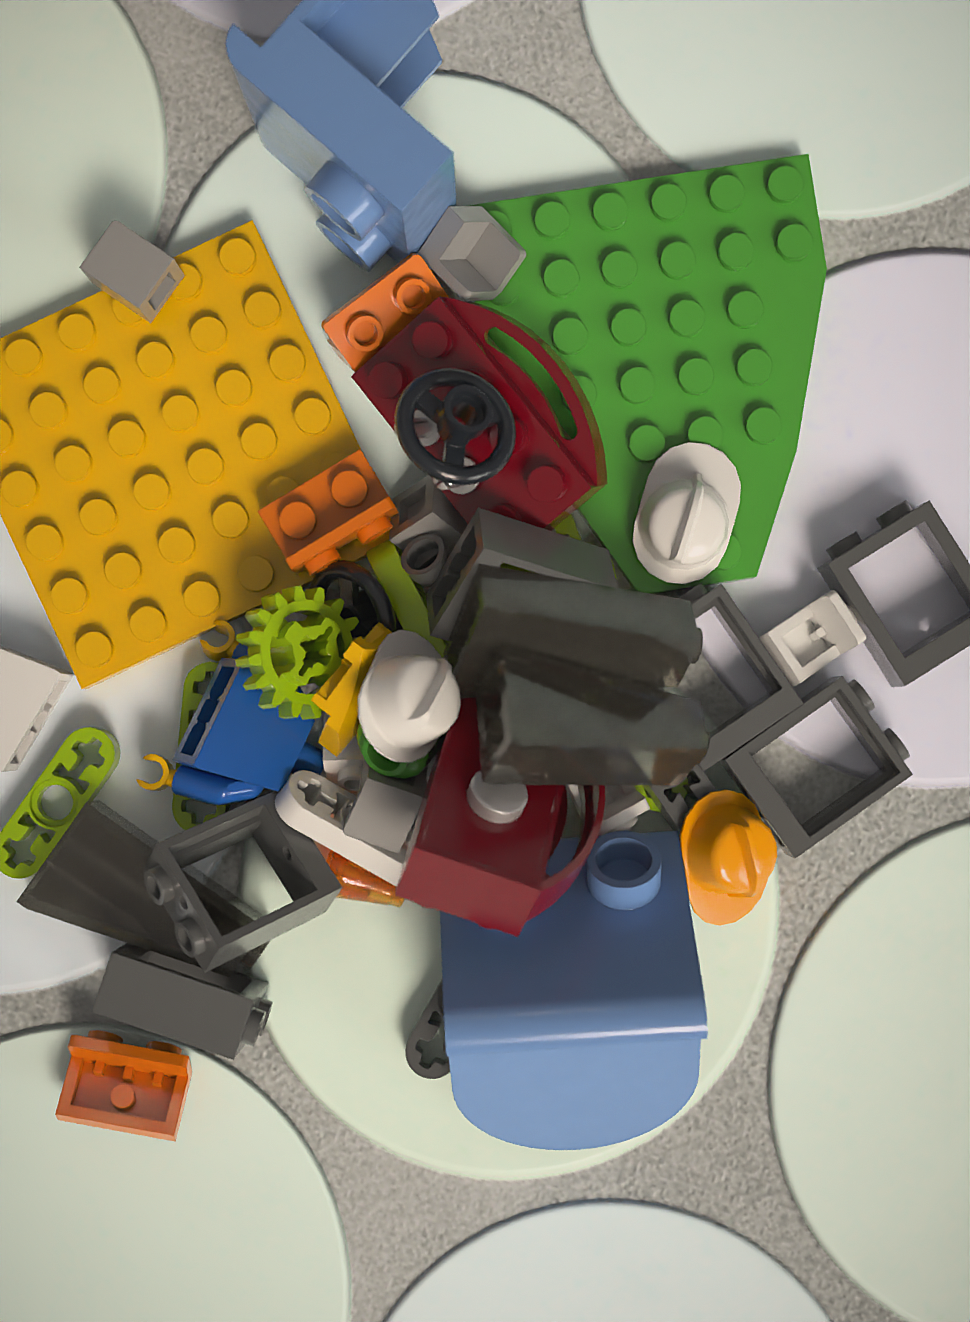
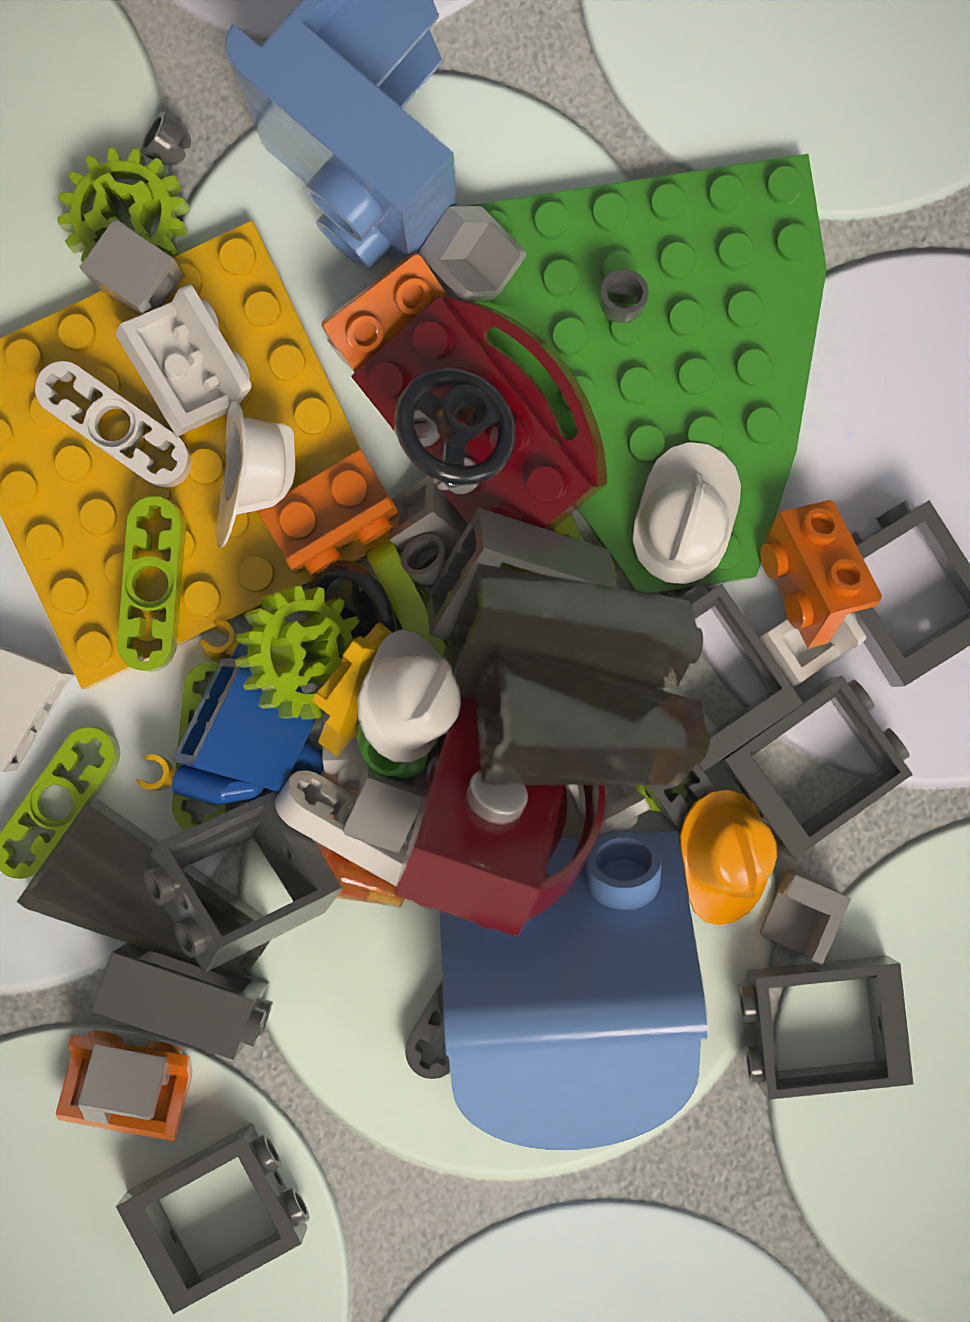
none -> white beam [35,361,192,488]
none -> lime gear [57,147,189,263]
none -> light grey panel [78,1044,170,1124]
none -> white bracket [115,284,251,437]
none -> dark grey window [115,1123,310,1314]
none -> lime beam [117,496,186,672]
none -> dark grey hinge [141,112,191,165]
none -> white piece [216,400,295,548]
none -> dark grey hinge [599,269,649,323]
none -> dark grey window [739,955,914,1100]
none -> orange bracket [760,500,882,649]
none -> light grey panel [760,870,851,965]

